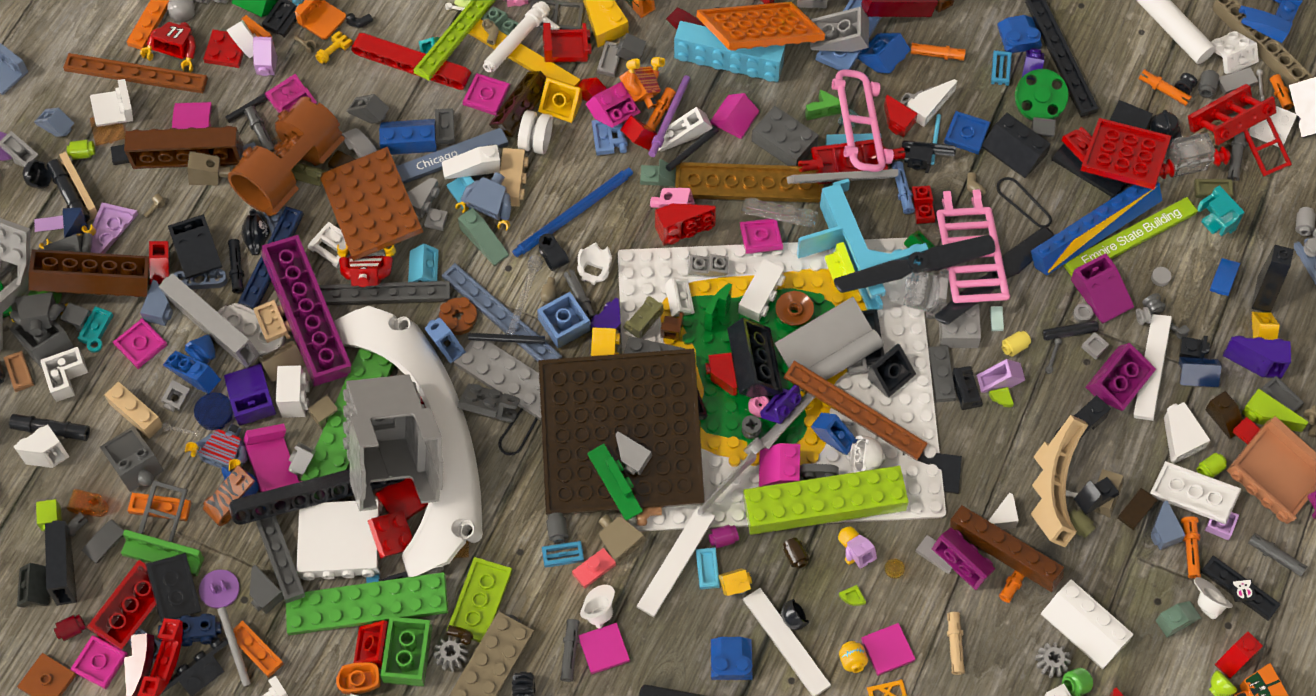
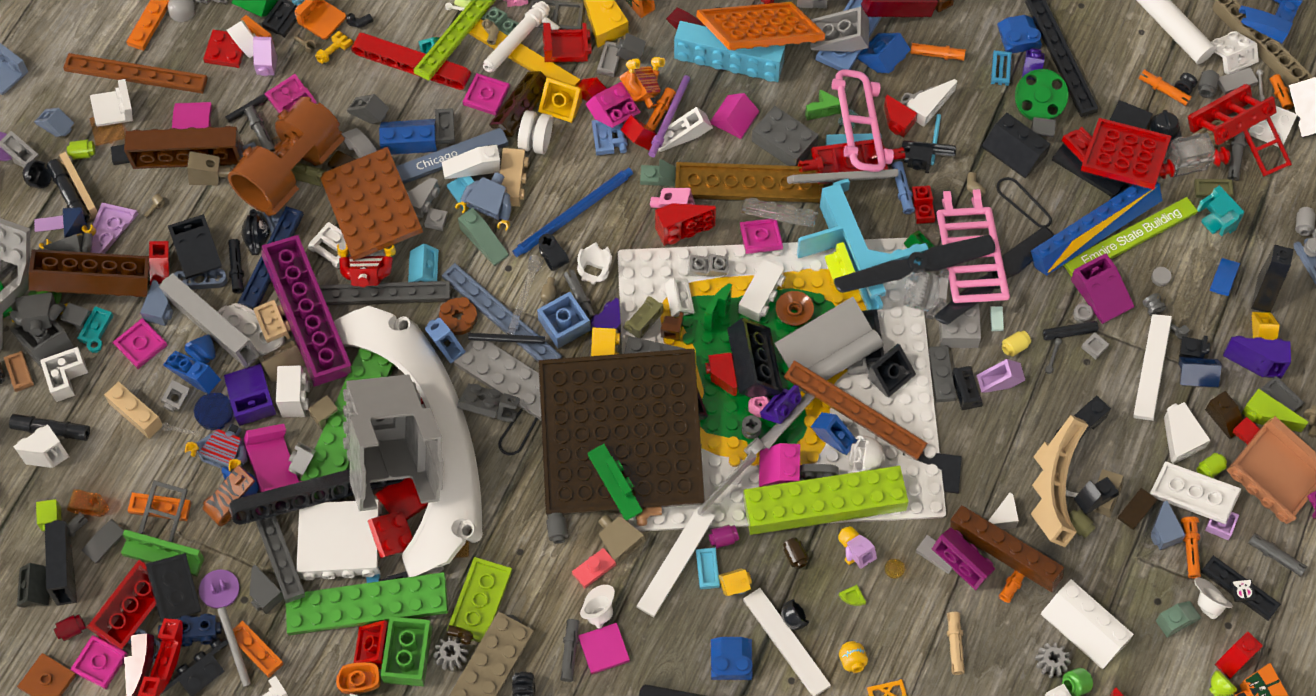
dark grey slope [100,426,164,492] -> none
red torso [140,22,196,73] -> none
dark azure tile [542,541,584,568] -> none
light grey slope [616,431,653,475] -> none
black bar [666,126,719,171] -> none
dark pink tile [861,623,915,676] -> none
blue tile [944,111,990,155] -> none
lime tile [989,387,1014,407] -> none
magenta slope [1085,343,1156,411] -> none
light grey bush [1136,307,1151,325] -> none

